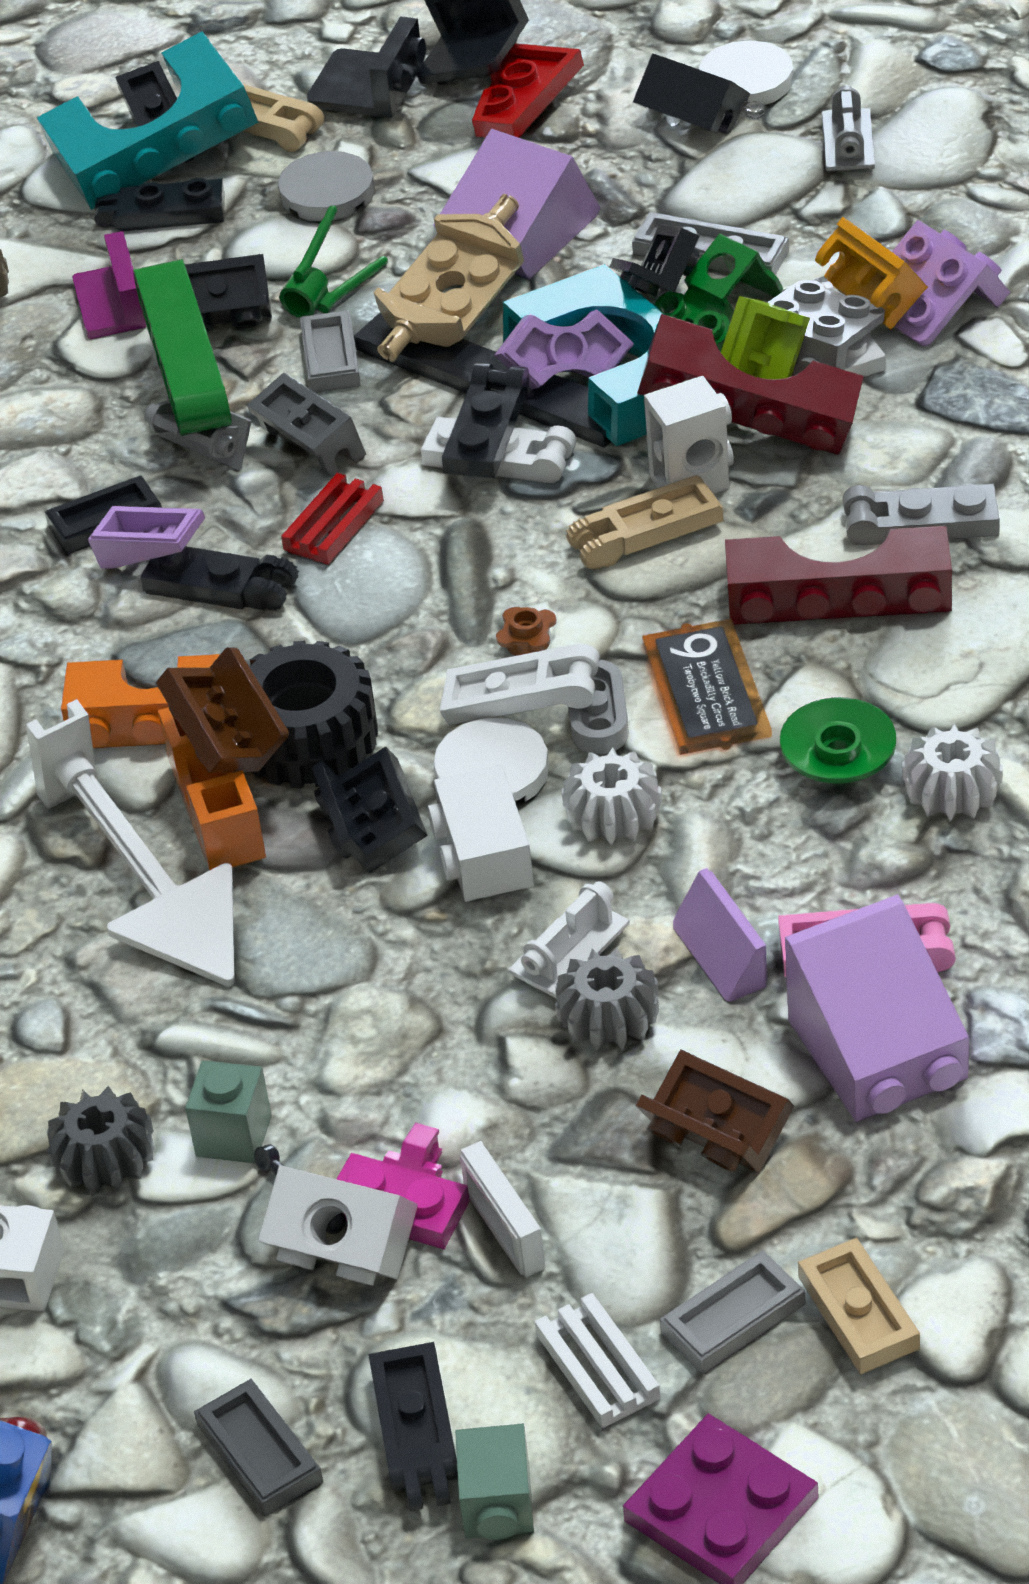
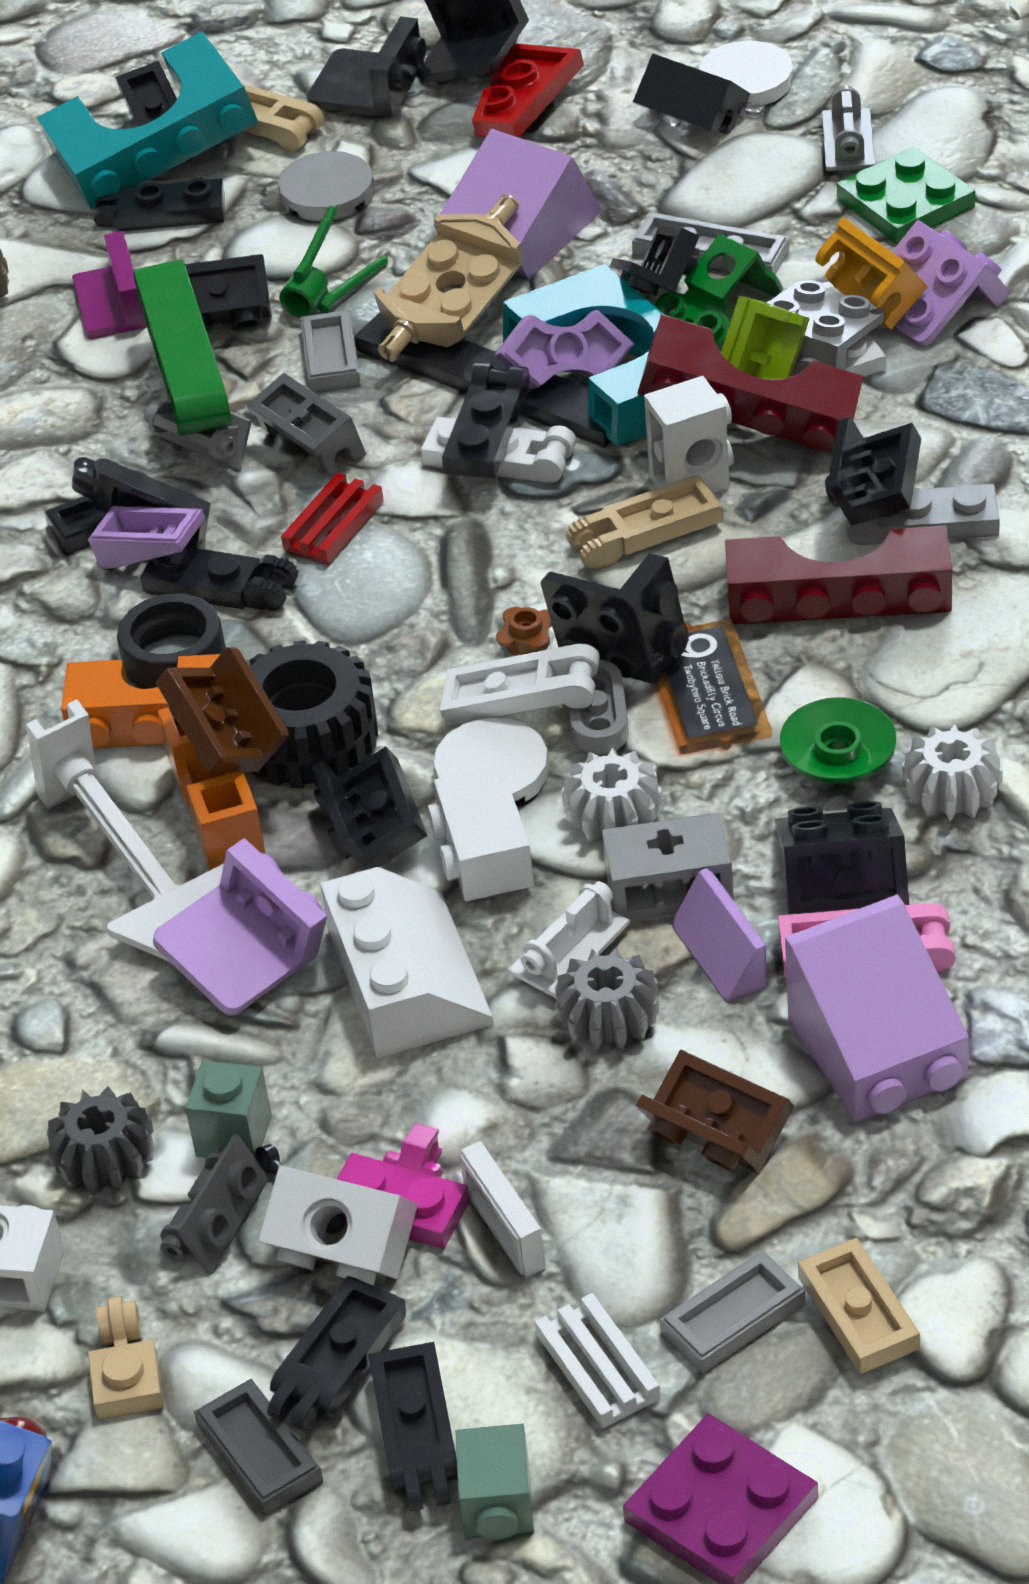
none -> black hinge [71,457,211,548]
none -> tan plate [88,1296,164,1421]
none -> black tyre [117,594,226,689]
none -> lavender bracket [153,838,328,1015]
none -> dark grey hinge [160,1134,268,1274]
none -> black hinge [267,1276,406,1431]
none -> white slope [320,867,494,1059]
none -> black bracket [540,553,689,685]
none -> light grey brick [602,812,734,920]
none -> black bracket [775,801,910,915]
none -> black bracket [825,416,922,526]
none -> plate [837,146,975,244]

